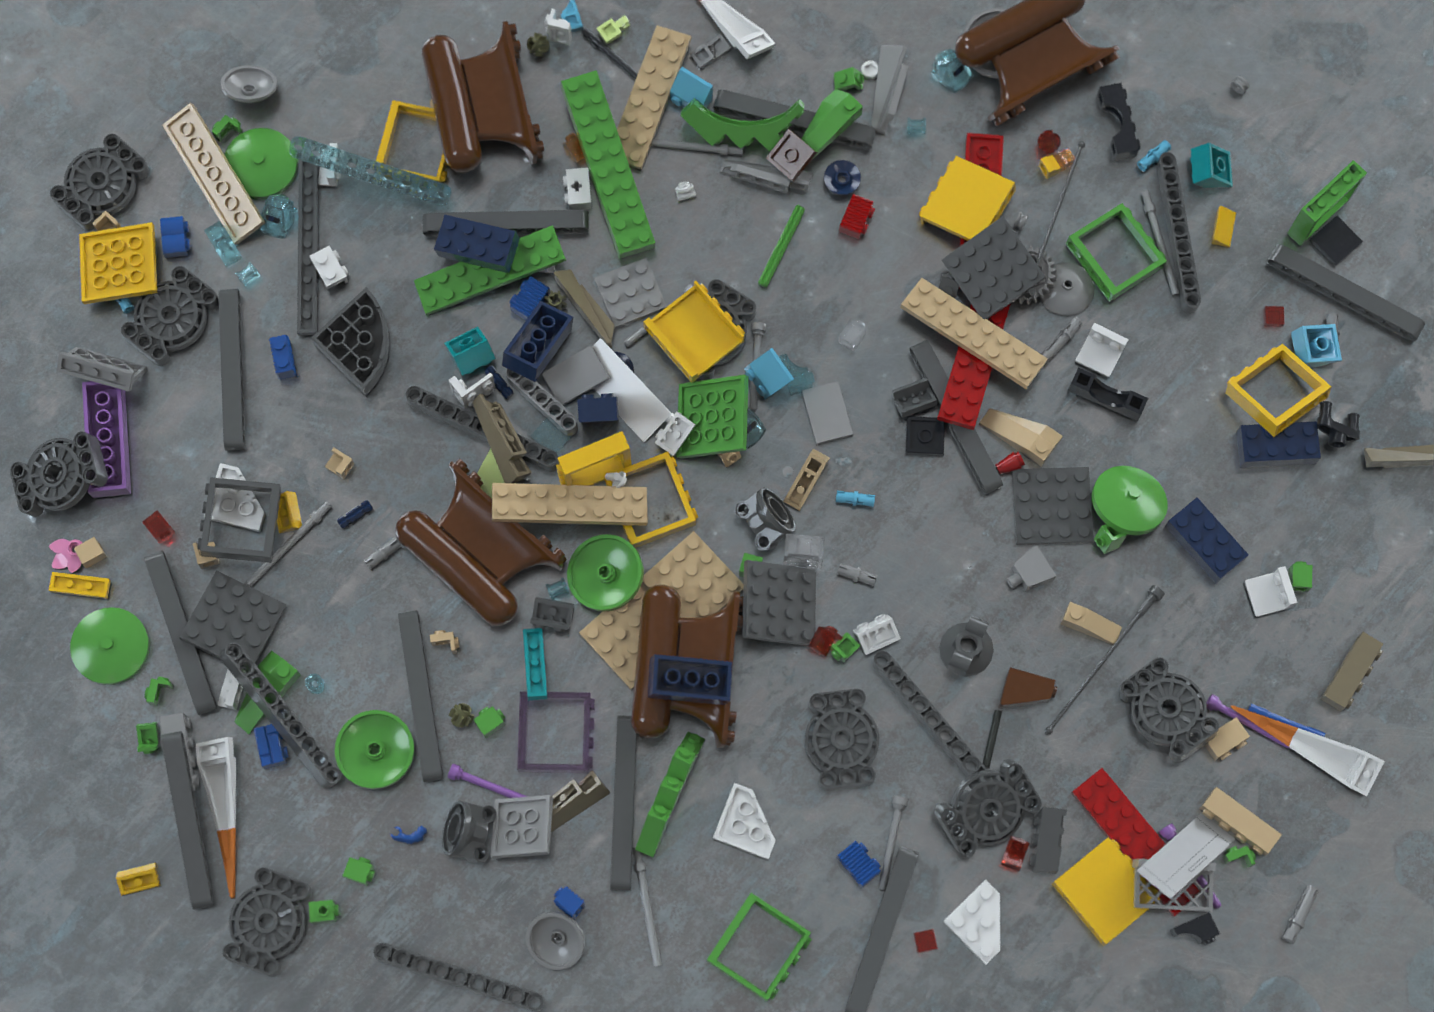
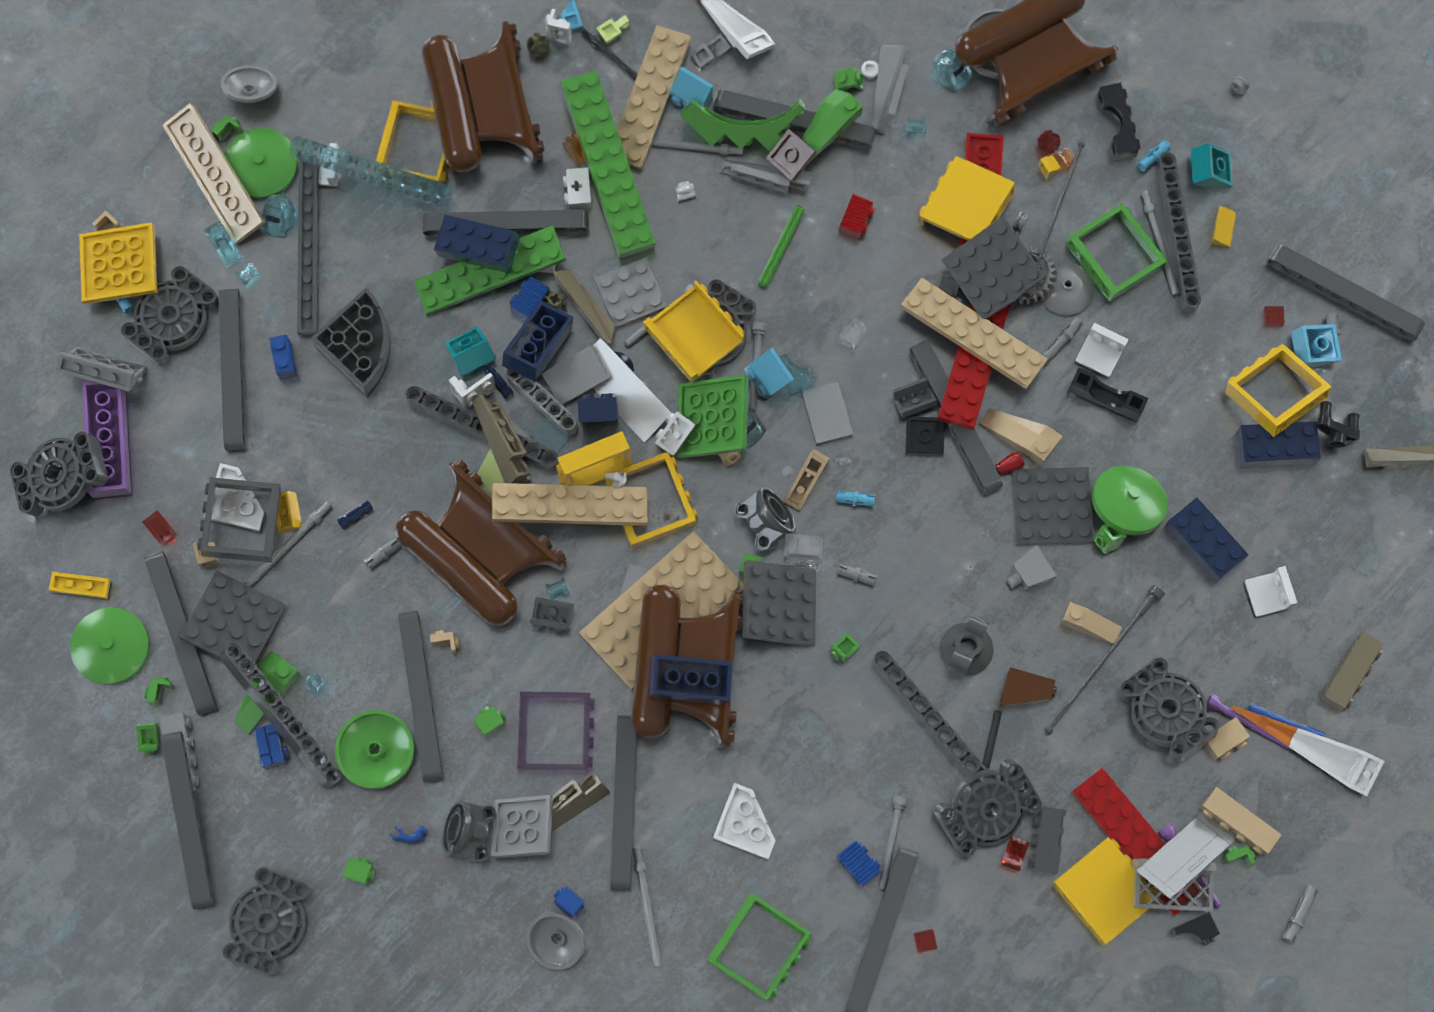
bright pink plate [49,539,83,573] -> none
dark grey piece [50,134,150,231] -> none
tan panel [74,537,107,568] -> none
yellow slope [116,863,161,896] -> none
blue brick [160,216,191,258] -> none
white plate [196,737,236,899] -> none
white bracket [218,668,247,710] -> none
white bracket [309,246,349,289] -> none
bright green brick [309,900,340,924] -> none
tan panel [325,447,354,479] -> none
dark grey beam [373,943,545,1012] -> none
medium lavender piece [447,763,528,798] -> none
olive gear [448,703,475,728] -> none
teal plate [523,628,548,701] -> none
bright green dish [567,534,644,611] -> none
bright green arch [635,732,706,857] -> none
dark grey piece [805,689,879,791] -> none
clear red bracket [809,626,843,657] -> none
dark blue dish [824,160,861,195] -> none
white bracket [853,614,901,655] -> none
white plate [943,880,1000,965] -> none
bright green window [1287,160,1367,246] -> none
bright green brick [1289,561,1312,592] -> none
black tile [1309,215,1363,267] -> none

